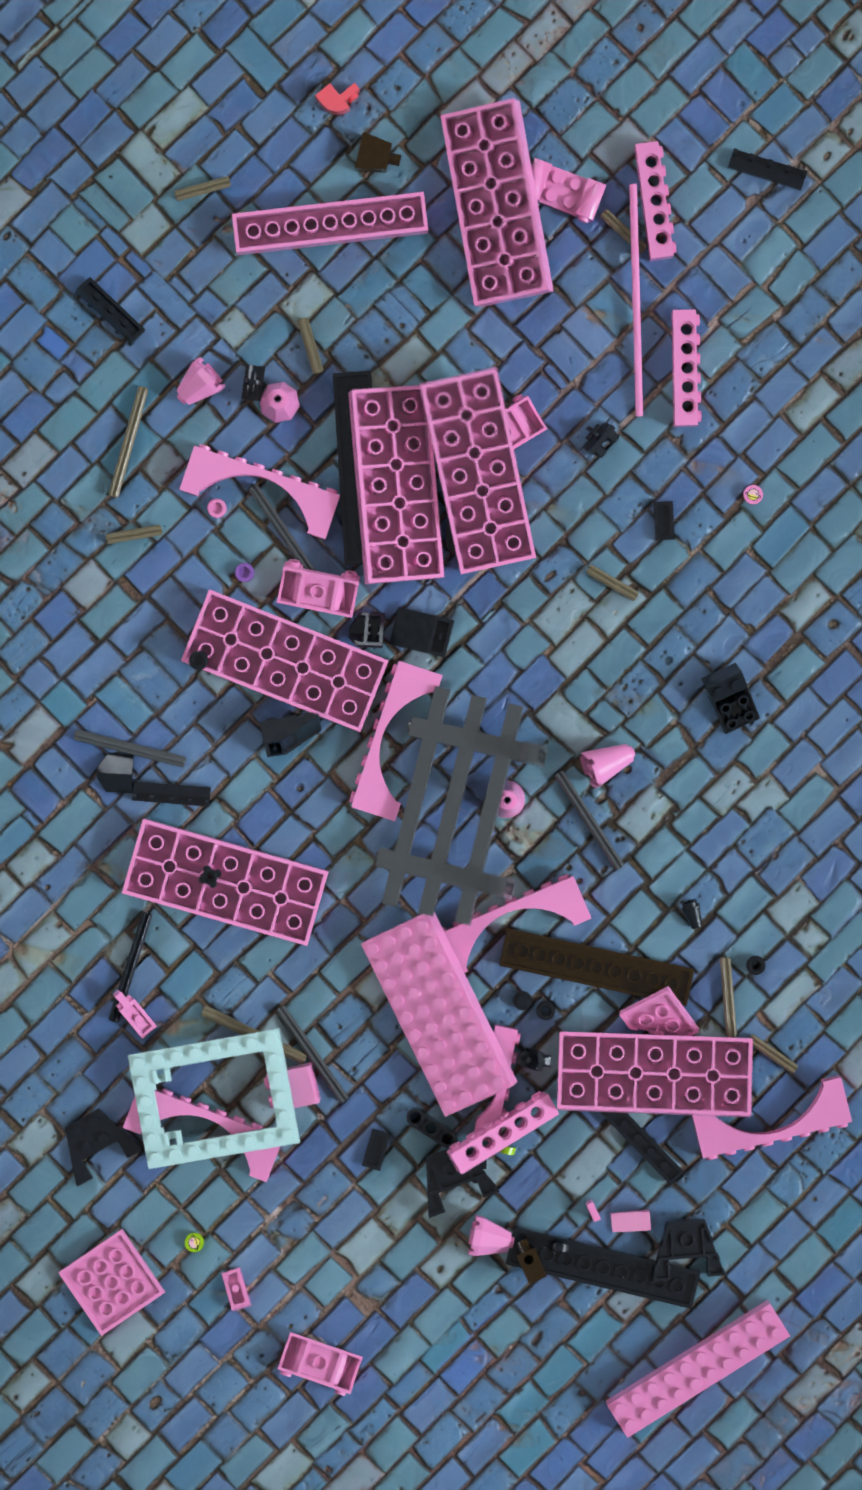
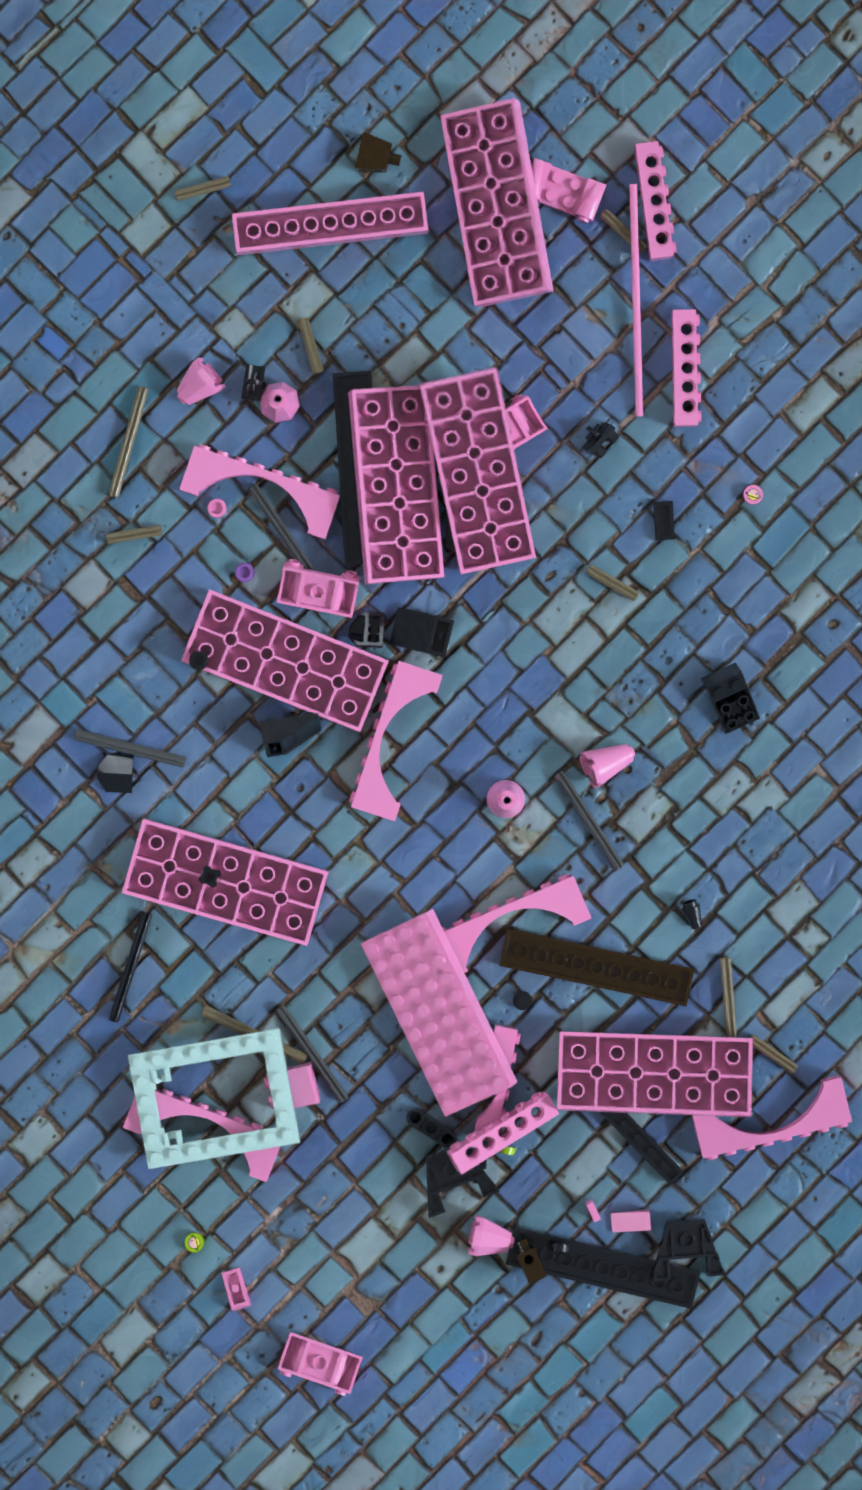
bright pink plate [58,1229,165,1336] -> none
black wing [65,1108,143,1187] -> none
black hinge [75,277,145,347] -> none
bright pink hinge [112,990,157,1039] -> none
black hinge [132,781,211,807] -> none
coral brick [315,83,360,115] -> none
black tile [362,1128,391,1171] -> none
dark grey fence [375,686,548,925] -> none
black hips [517,1048,551,1071] -> none
black plate [536,1001,555,1020] -> none
bright pink brick [606,1300,790,1438] -> none
bright pink plate [619,986,699,1036] -> none
black hinge [728,148,808,191] -> none
black plate [746,956,766,975] -> none

